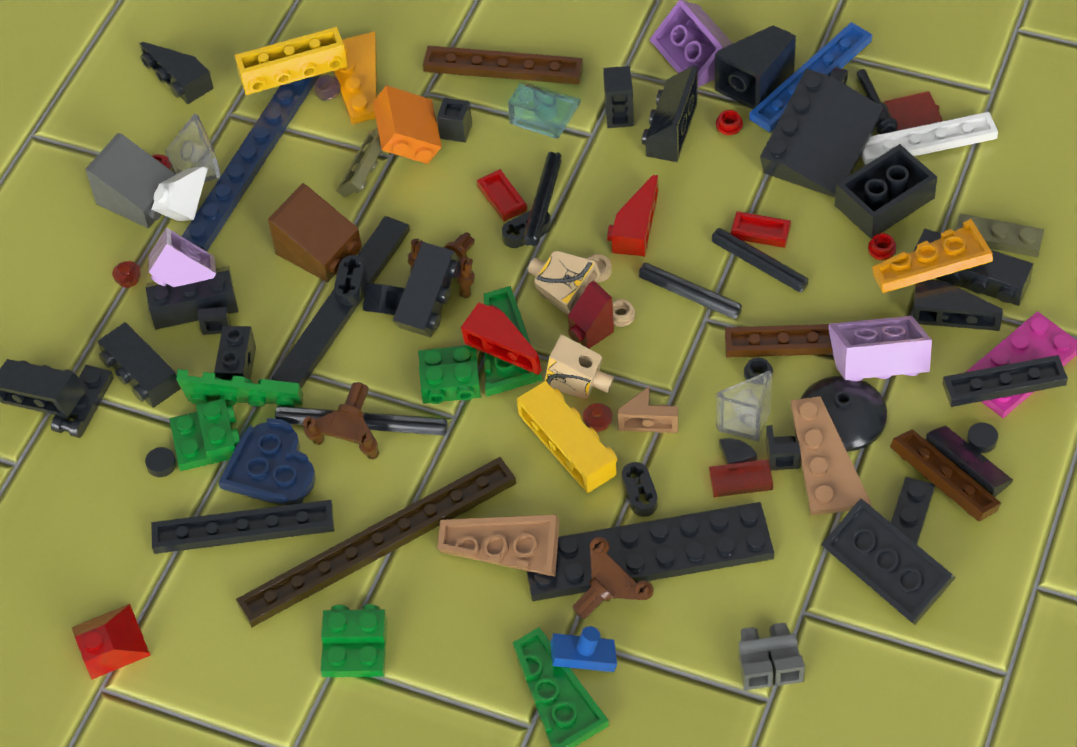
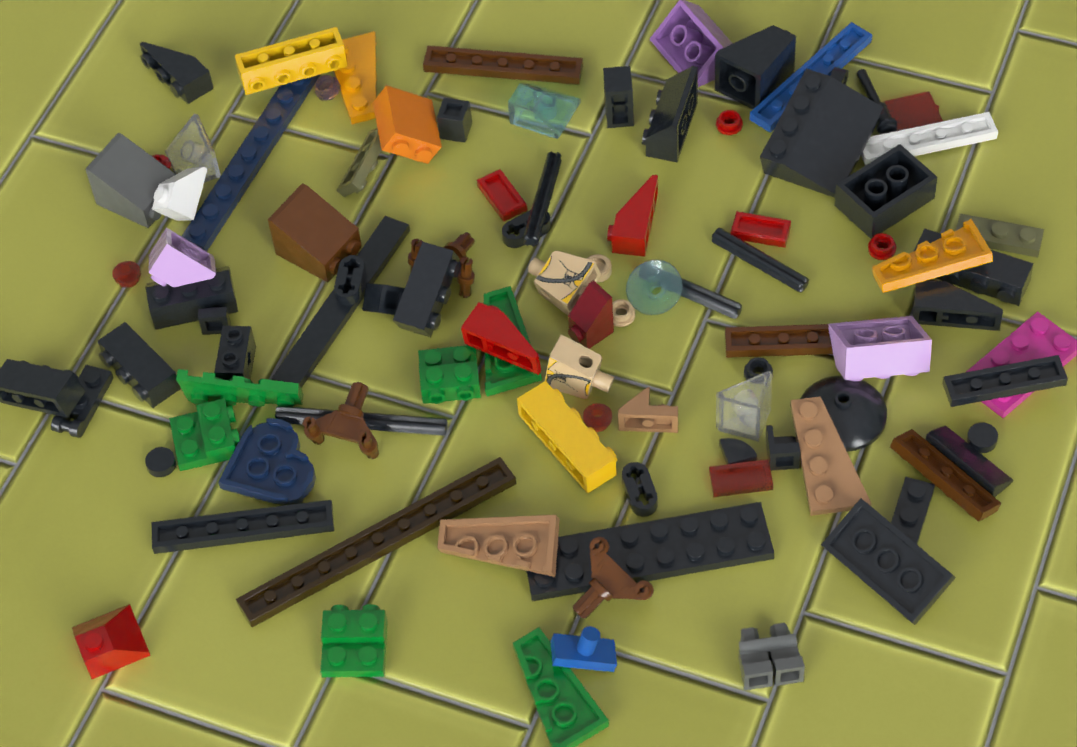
none -> clear light blue dish [626,260,683,315]

